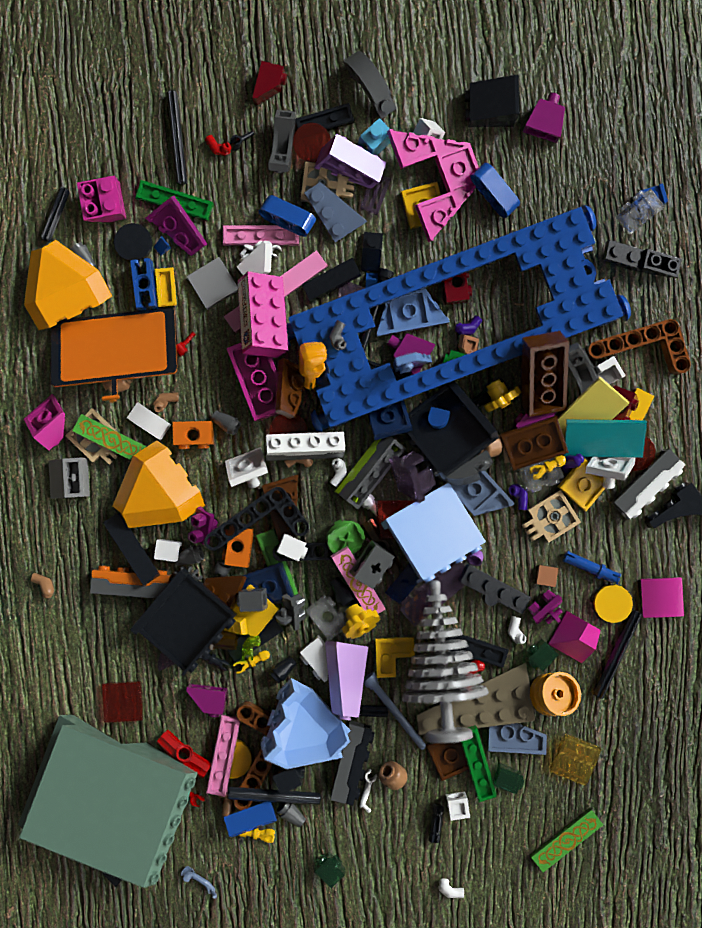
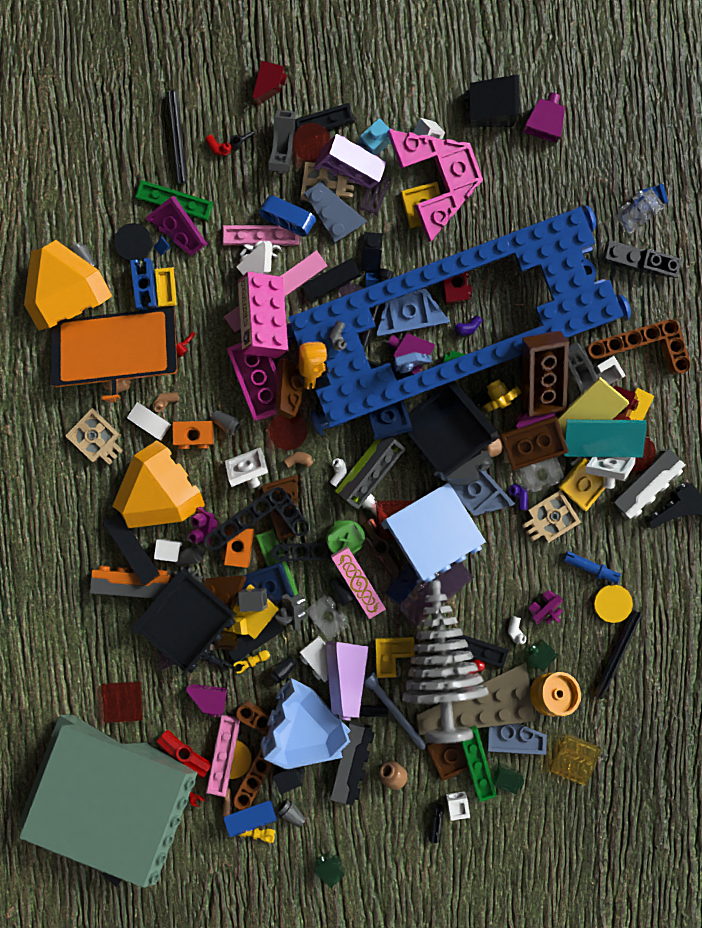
dark pink slope [24,394,65,450] -> none
medium nougat arm [31,573,54,598] -> none
black axle [40,187,70,242] -> none
light grey slope [49,458,90,499] -> none
bright green tile [72,414,147,460] -> none
dark pink slope [77,175,126,223] -> none
sand blue piece [181,866,217,899] -> none
light grey tile [187,257,238,310] -> none
dark grey hinge [214,561,231,577] -> none
black axle [227,787,321,805] -> none
clear neon green arm [242,636,261,661] -> none
white piece [265,432,345,461] -> none
white brick [276,534,308,561] -> none
yellow plant [342,604,380,639] -> none
dark grey arch [343,50,397,119] -> none
dark grey brick [350,540,395,589] -> none
white piece [359,769,377,813] -> none
clear purple panel [389,451,436,503] -> none
blue tile [428,407,451,429] -> none
white arm [438,878,464,898] -> none
nougat tile [458,334,479,354] -> none
black hinge [458,564,531,614] -> none
medium lavender hinge [467,550,483,566] -> none
beam [470,162,520,218] -> none
yellow piece [529,455,566,480] -> none
bright green tile [530,808,603,873] -> none
nougat tile [535,565,558,587] -> none
dark pink slope [548,611,601,663] -> none
dark purple arm [562,454,584,473] -> none
dark pink slope [641,577,684,618] -> none

